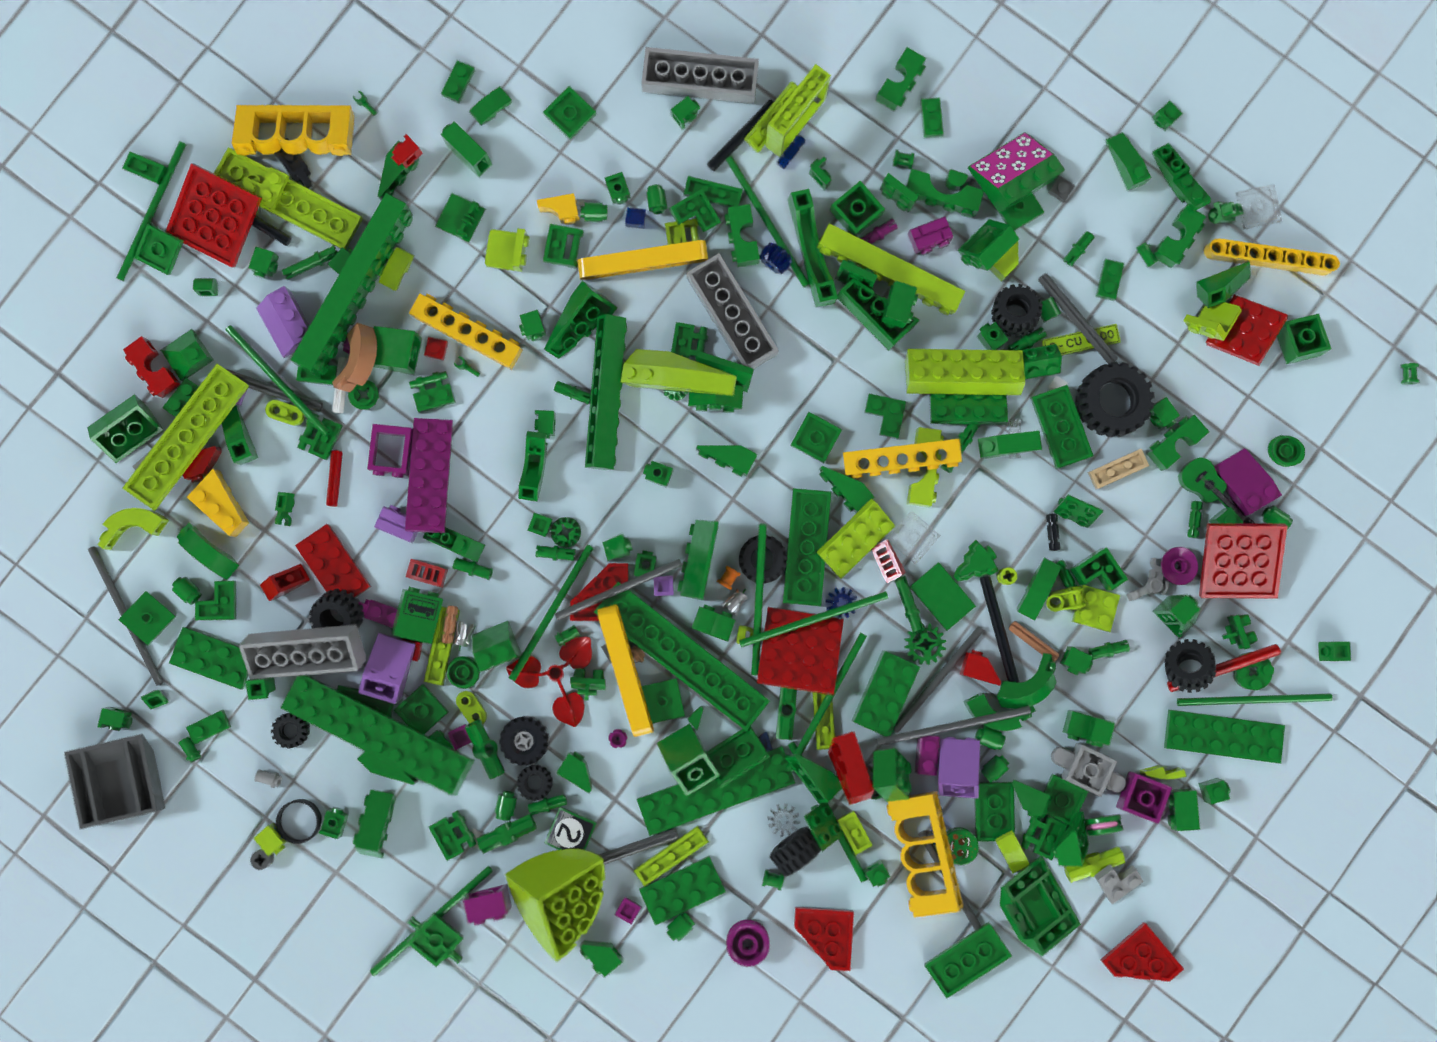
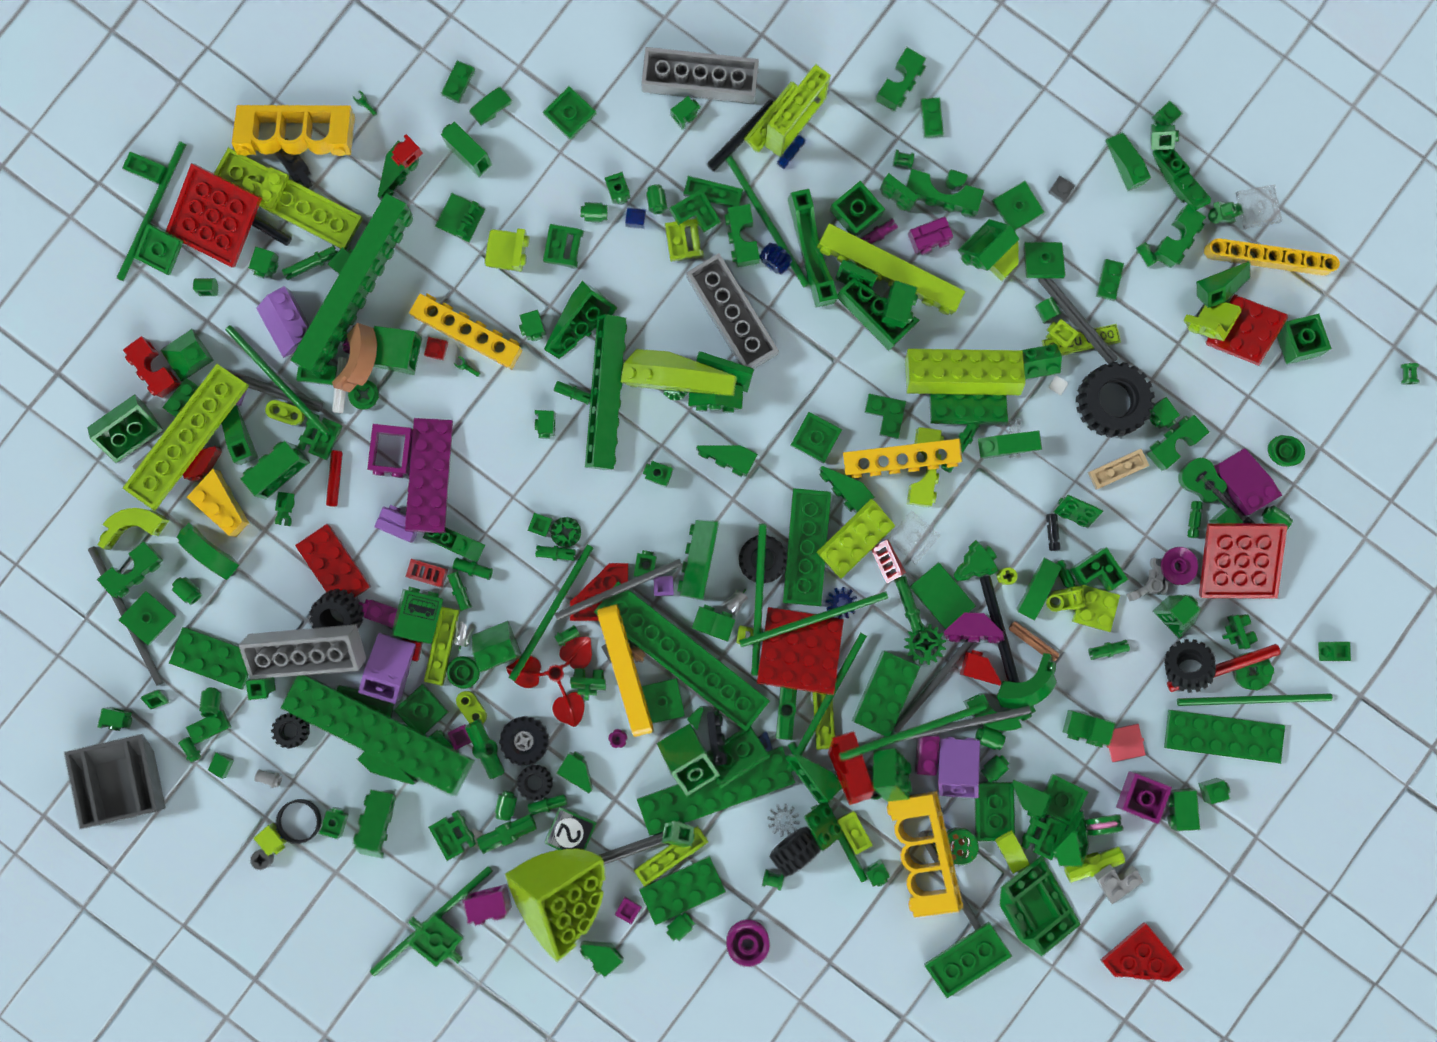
green plate [195,581,236,620] -> none
red slope [260,564,310,601] -> none
lime slope [379,247,414,291] -> none
green plate [409,371,456,413] -> none
nougat axle [442,606,458,644] -> none
green arch [518,431,548,502] -> none
yellow arch [537,193,580,225] -> none
yellow beam [577,240,708,280] -> none
green slope [602,534,633,562] -> none
green plate [671,322,708,361] -> none
orange bush [717,565,741,590] -> none
red plate [794,907,854,971] -> none
green bracket [809,157,831,190] -> none
slope [968,132,1065,214] -> none
green brick [977,322,1009,350] -> none
black tyre [991,284,1043,337] -> none
green pin [1008,327,1047,350] -> none
green plate [1030,384,1094,469] -> none
light grey brick [1051,743,1126,797] -> none
green brick [1059,646,1093,676] -> none
green axle [1062,231,1095,267] -> none
lime slope [1140,765,1187,779] -> none
none -> green arch [97,541,163,598]
none -> green brick [199,687,221,718]
none -> green slope [208,752,234,779]
none -> green brick [240,441,310,499]
none -> green pin [447,571,472,611]
none -> green brick [662,821,695,847]
none -> black hinge [706,709,727,765]
none -> green piece [839,703,987,761]
none -> magenta slope [944,613,1004,643]
none -> green plate [1023,242,1066,278]
none -> lime bracket [1046,319,1079,349]
none -> coral piece [1106,724,1146,762]
none -> green brick [1150,124,1179,150]

